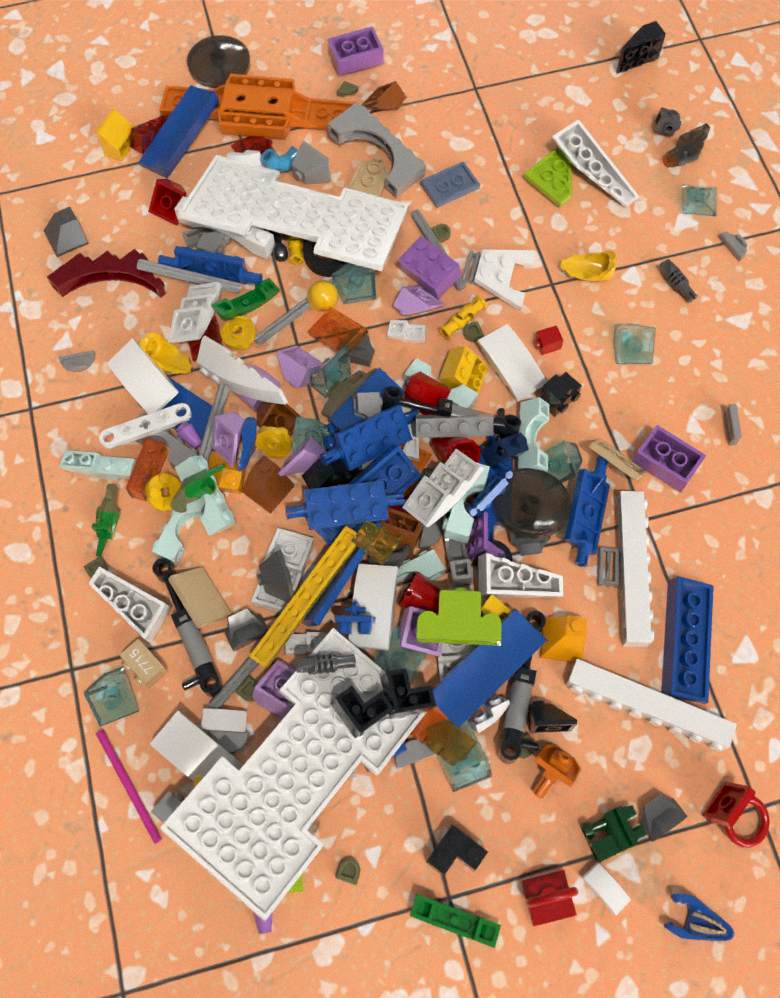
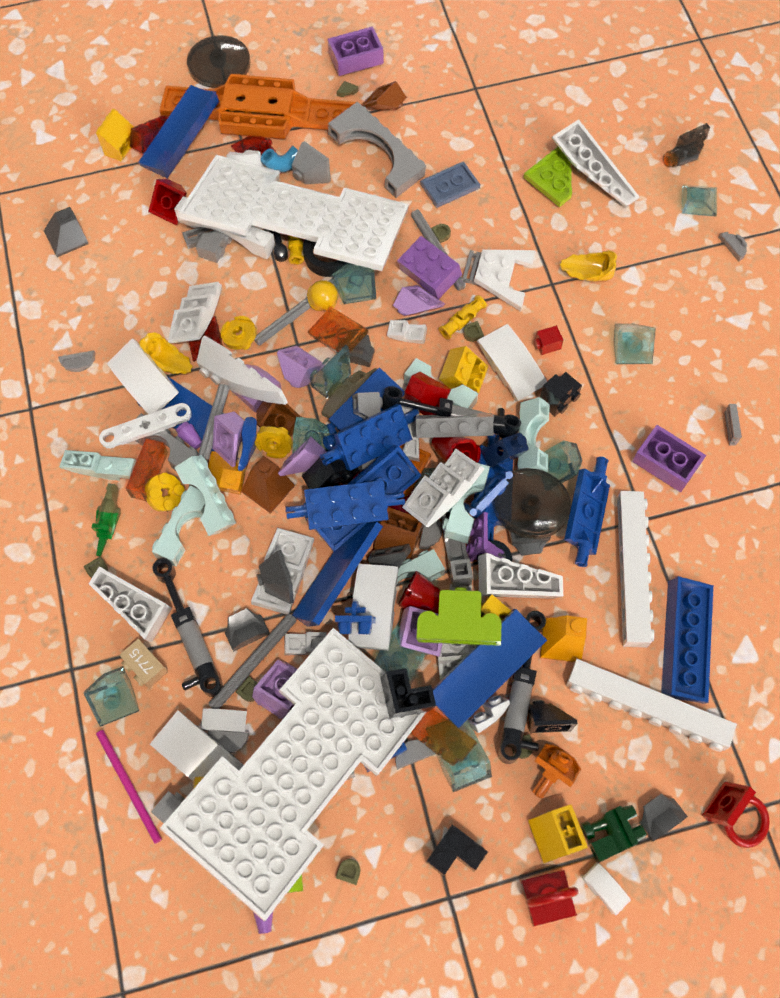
dark red arch [47,248,166,298] -> none
light grey axle [137,259,241,293] -> none
blue plate [158,246,263,285] -> none
tan tile [168,567,232,628] -> none
green animal [170,464,225,513] -> none
green slope [212,278,280,319] -> none
yellow plate [249,526,363,669] -> none
dark grey hinge [296,653,356,675] -> none
black brick [330,686,394,738] -> none
tan tile [347,155,390,197] -> none
clear yellow slope [351,521,404,566] -> none
green slope [409,893,501,948] -> none
tan tile [589,439,646,481] -> none
light grey tile [598,547,620,588] -> none
black slope [616,21,666,74] -> none
dark grey brick [654,107,681,136] -> none
dark grey hinge [660,259,698,303] -> none
blue animal [664,894,734,941] -> none
none -> yellow slope [528,804,588,864]

